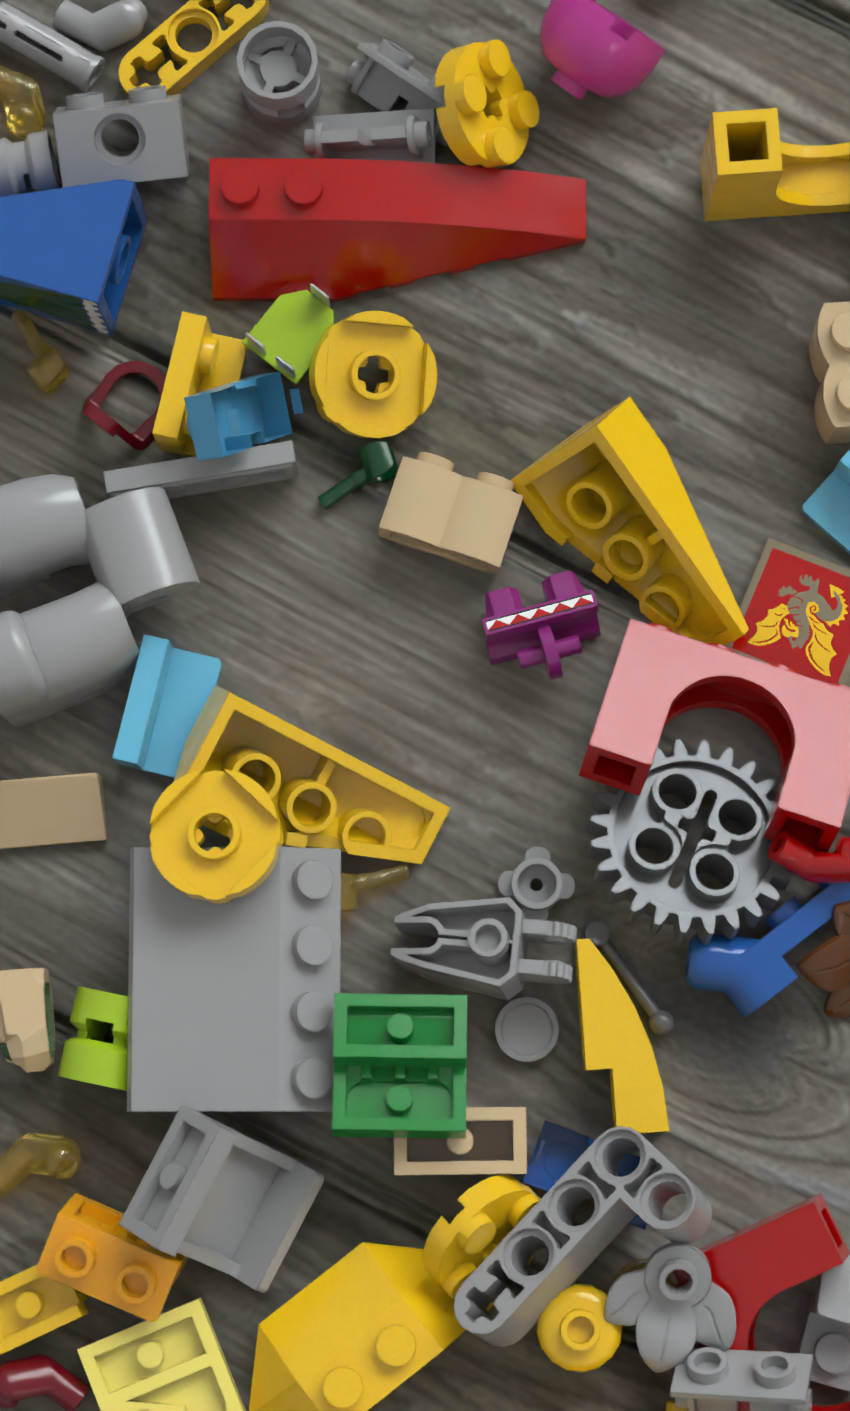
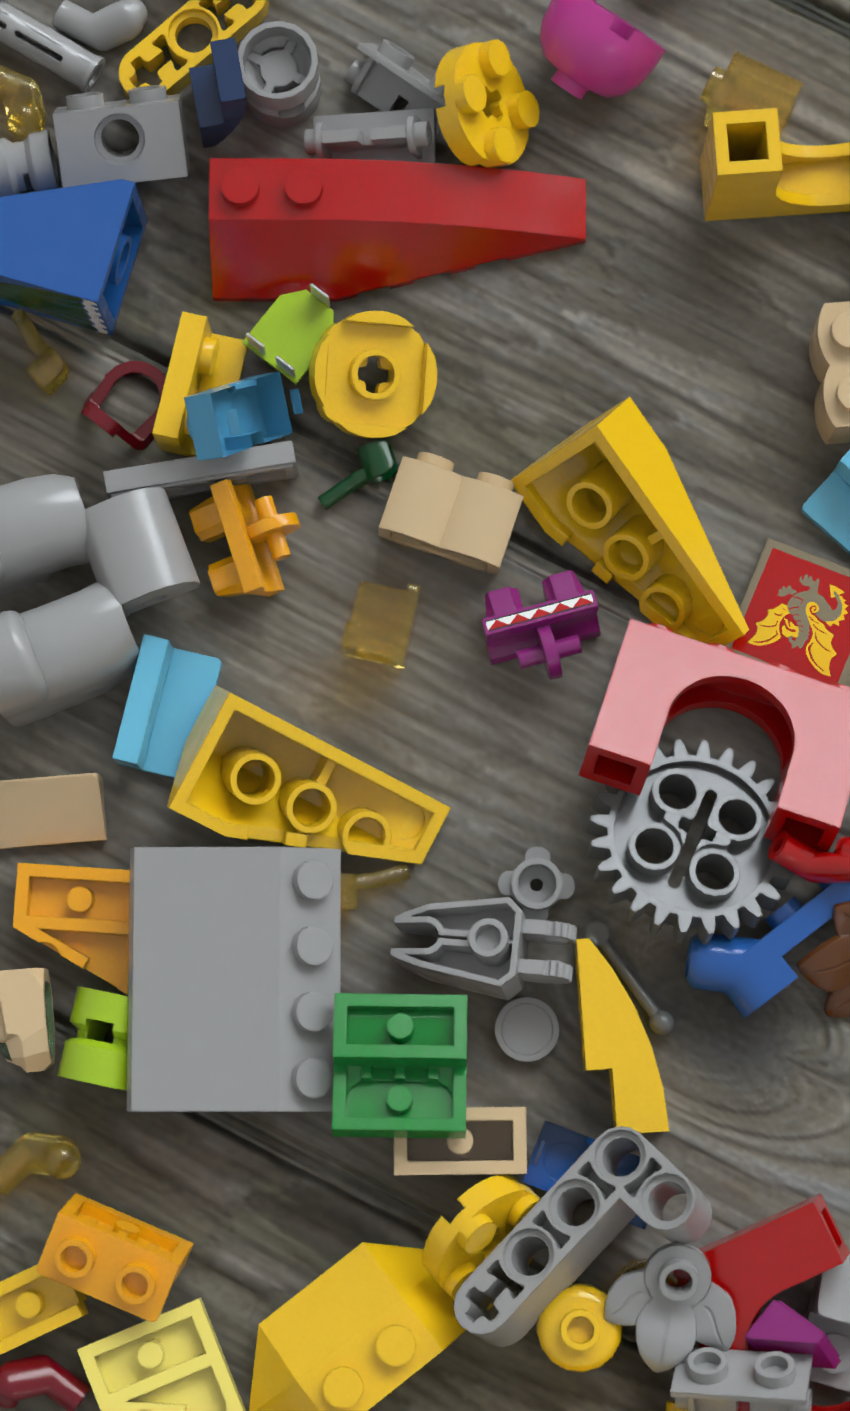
light grey panel [119,1104,324,1293] -> none
yellow plate [150,769,284,904] -> none
none -> light orange wing [13,863,130,995]
none -> dark blue slope [189,38,246,148]
none -> light orange hips [189,479,301,597]
none -> clear yellow panel [341,581,421,669]
none -> clear yellow brick [700,51,804,136]
none -> magenta slope [745,1300,841,1369]

